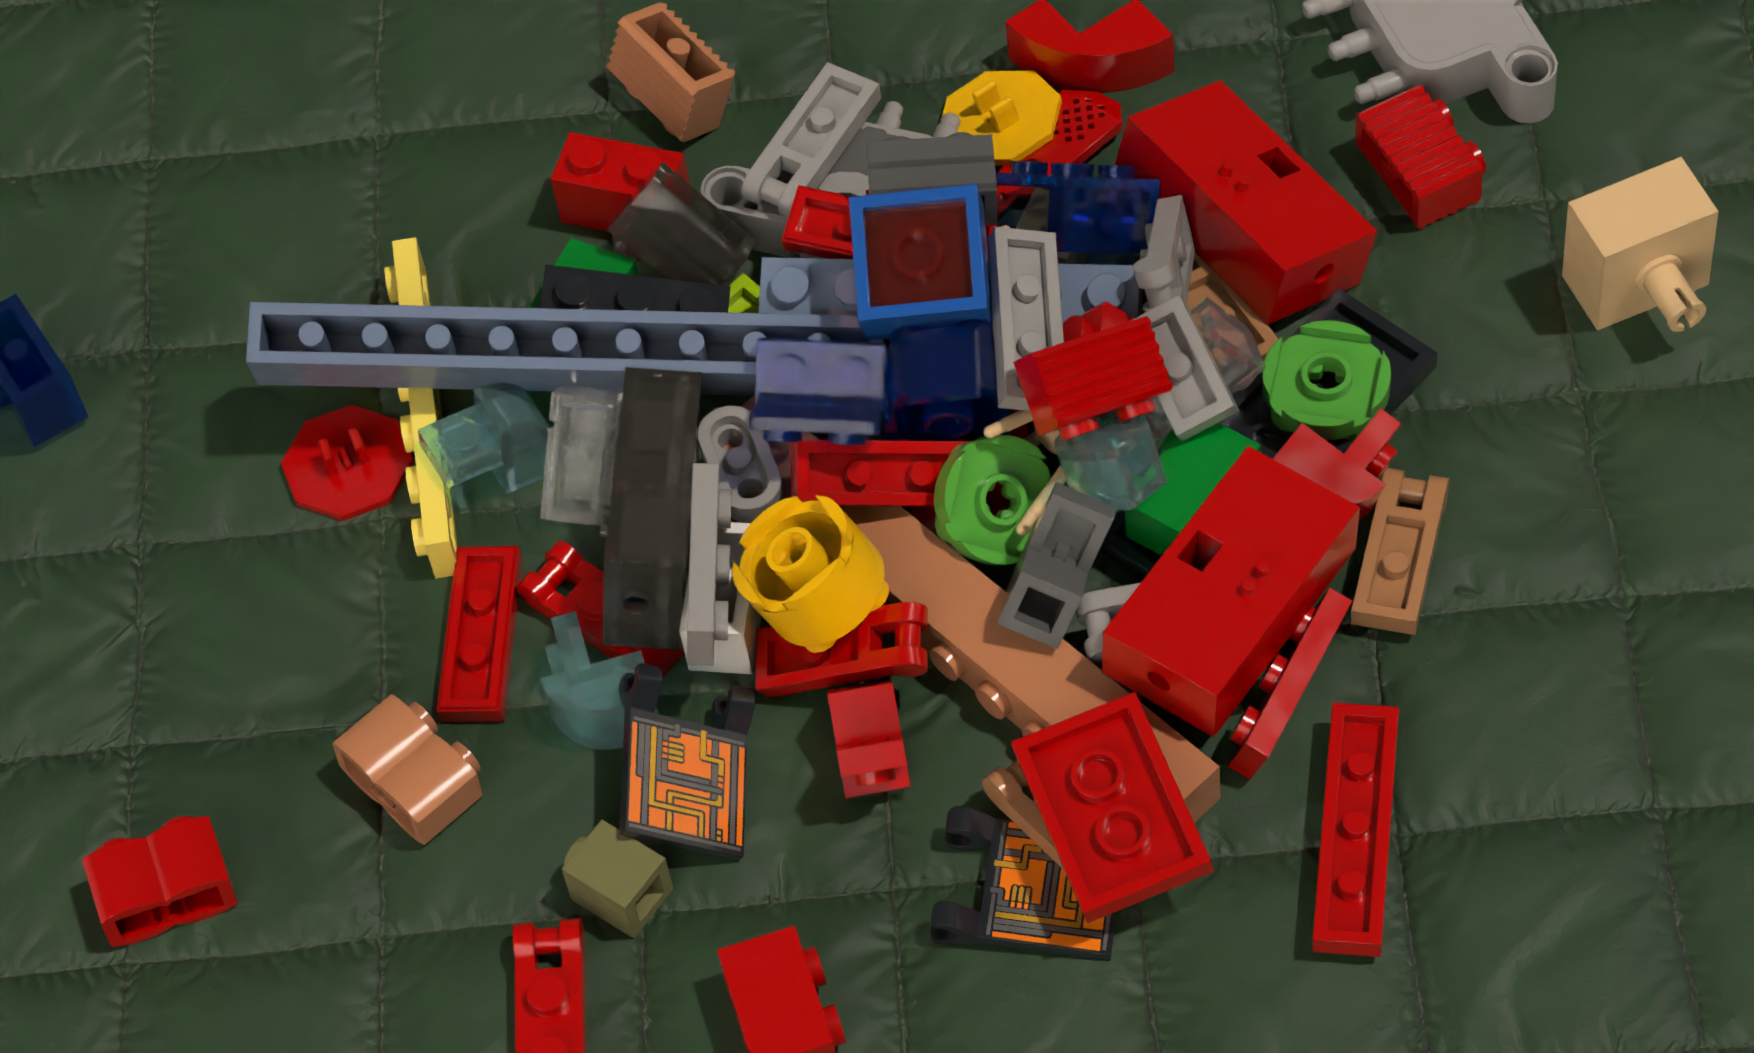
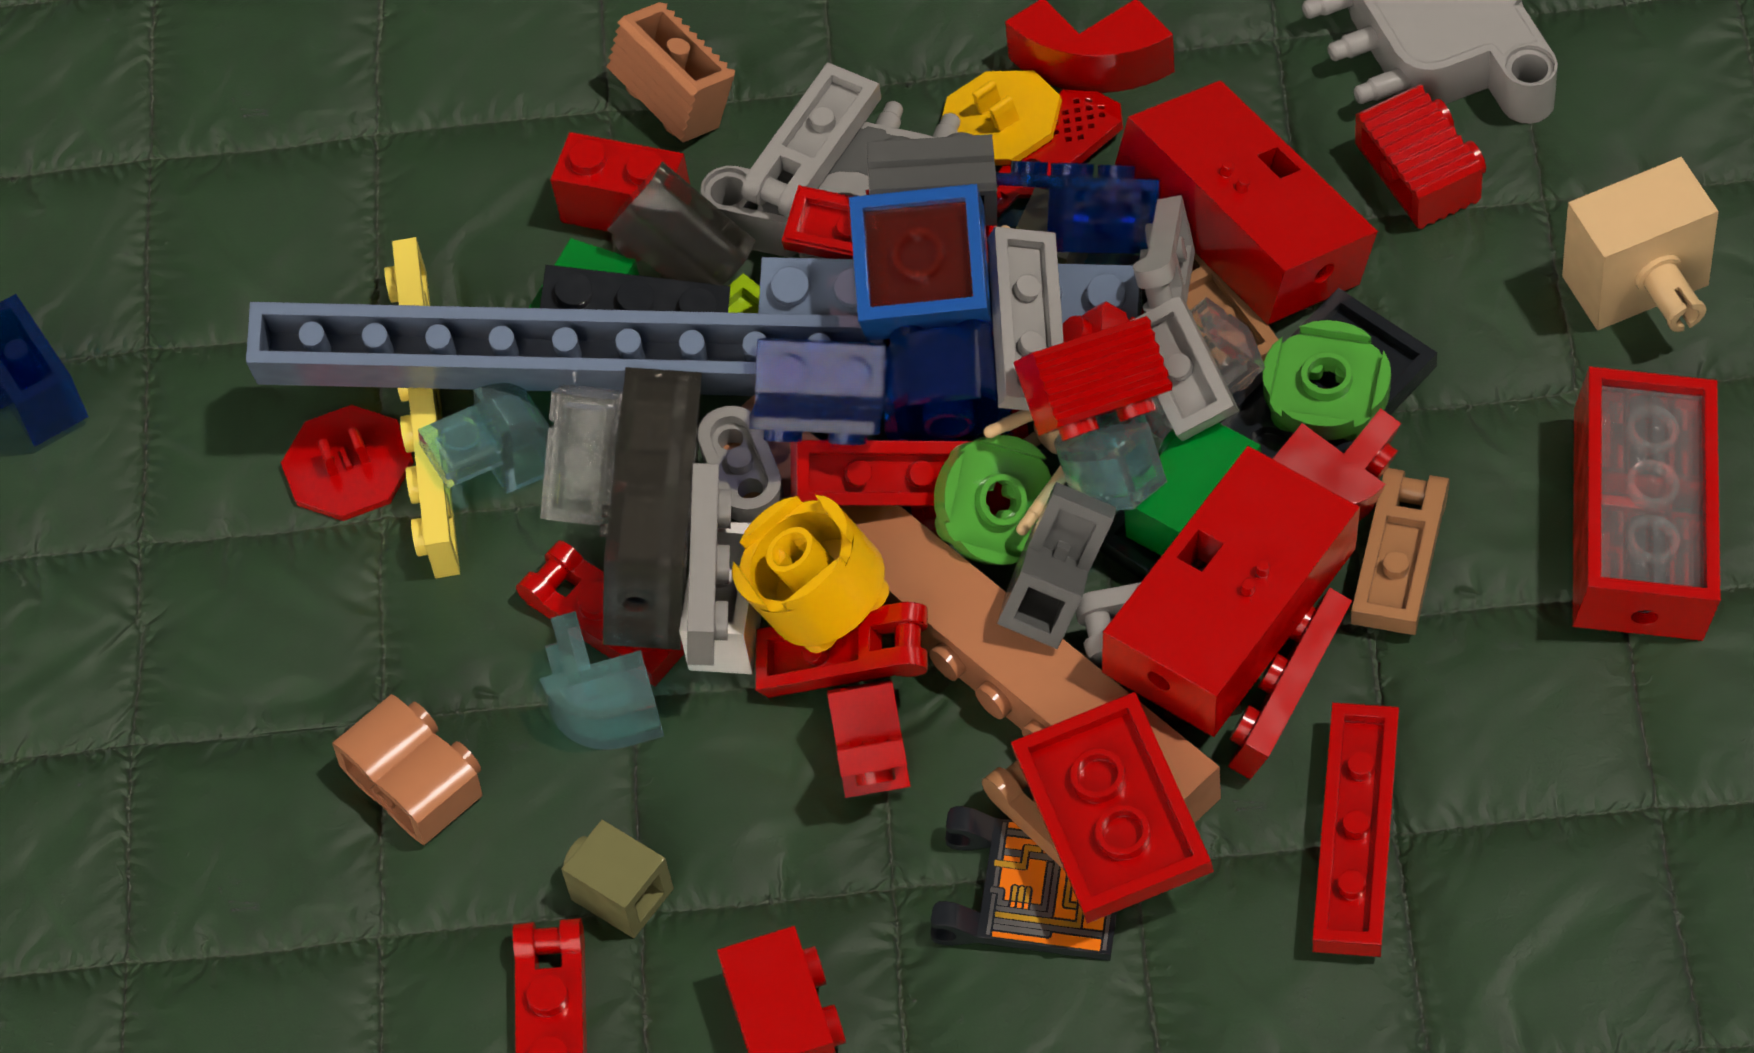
red brick [82,816,238,947] -> none
red tile [437,546,523,723] -> none
flag [619,663,755,861] -> none
none -> brick [1573,366,1721,641]

